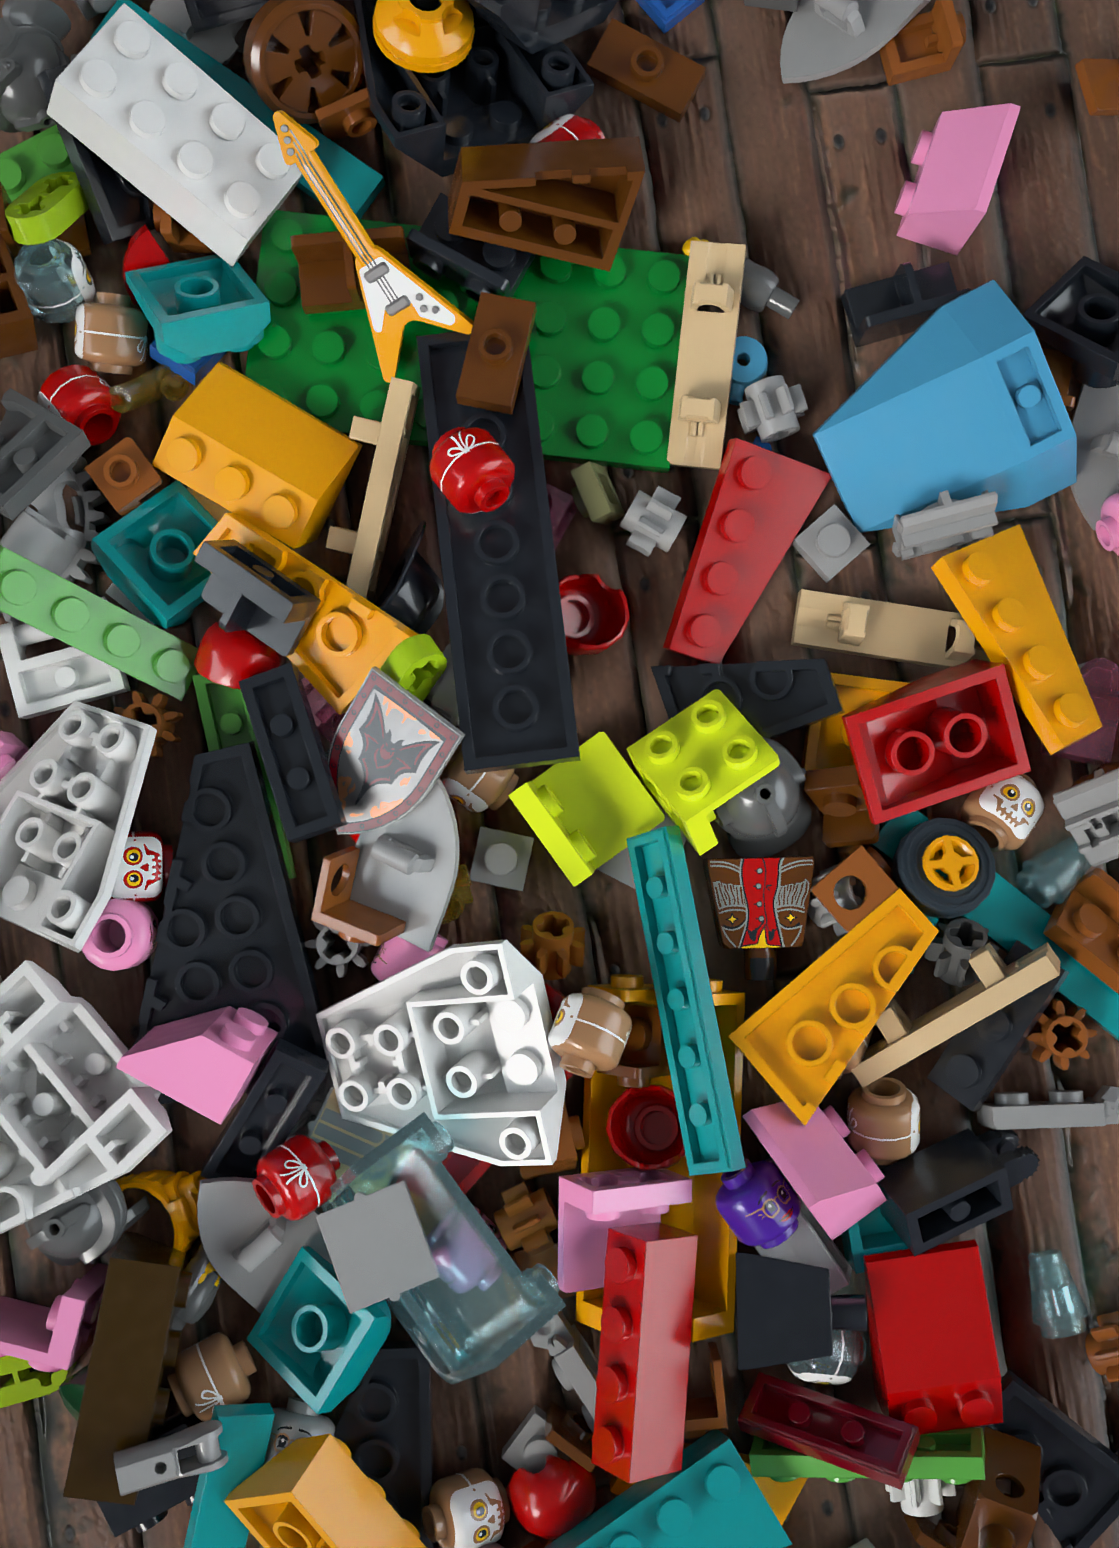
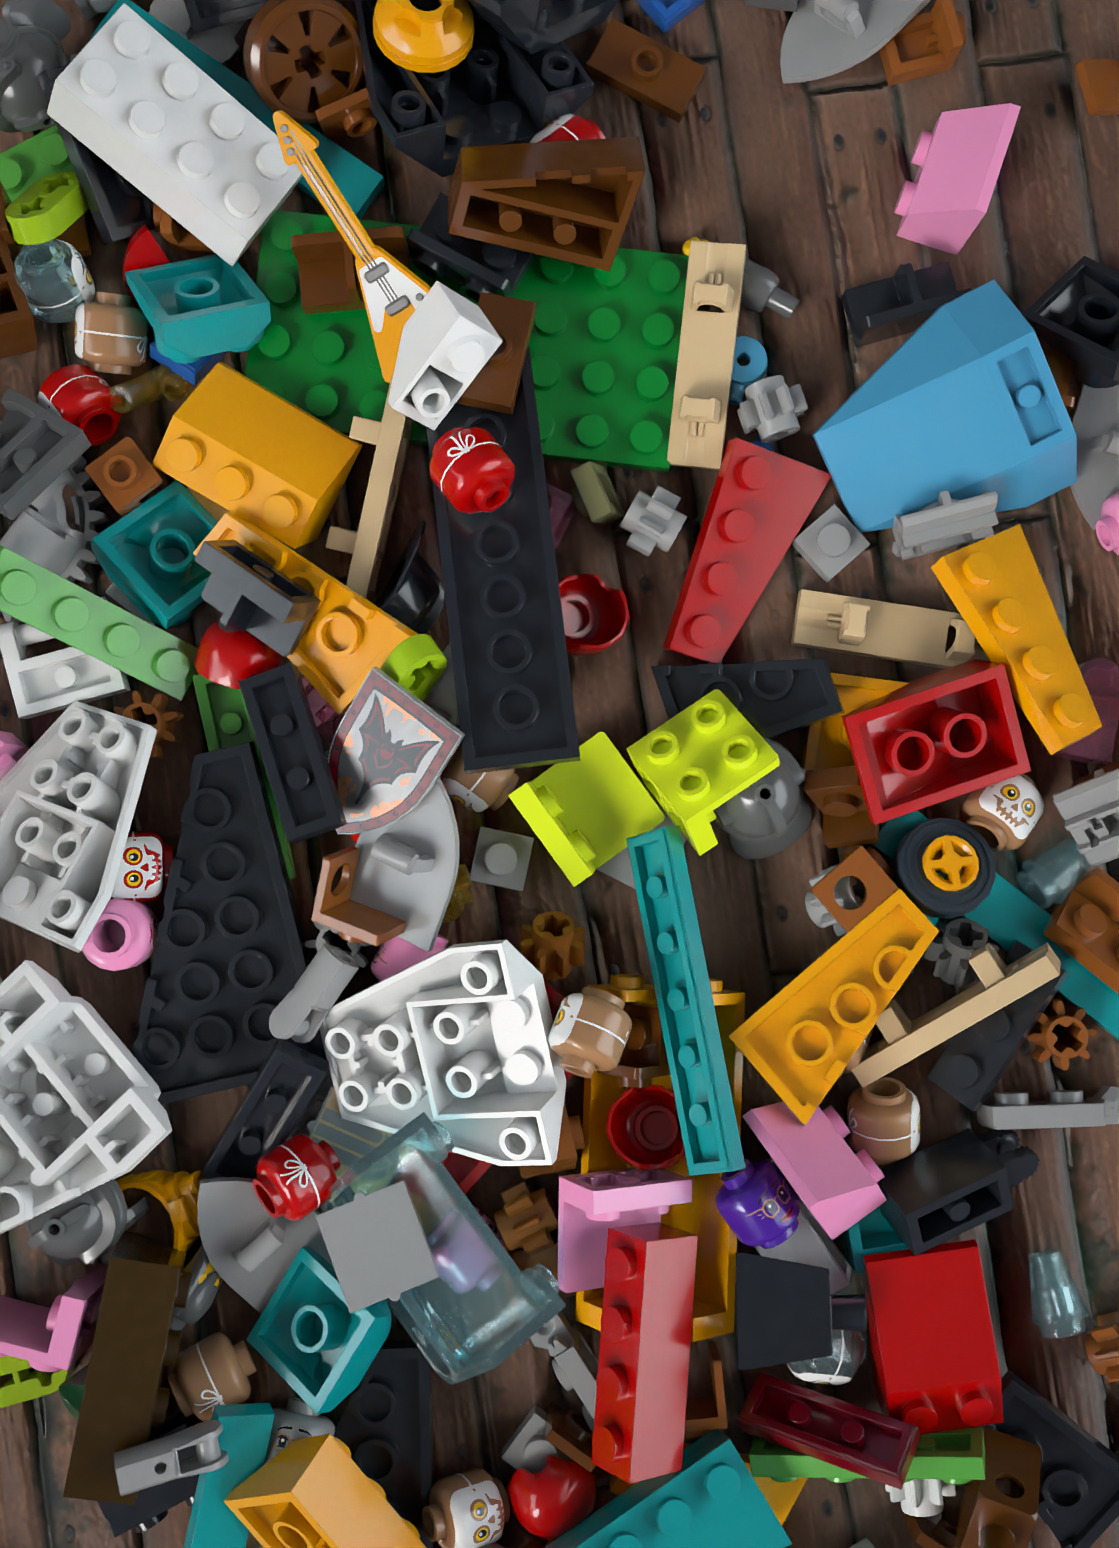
bright pink slope [116,1006,278,1125] -> none
torso [703,856,814,980] -> none
none -> light grey bar [269,943,359,1043]
none -> white slope [388,281,503,431]

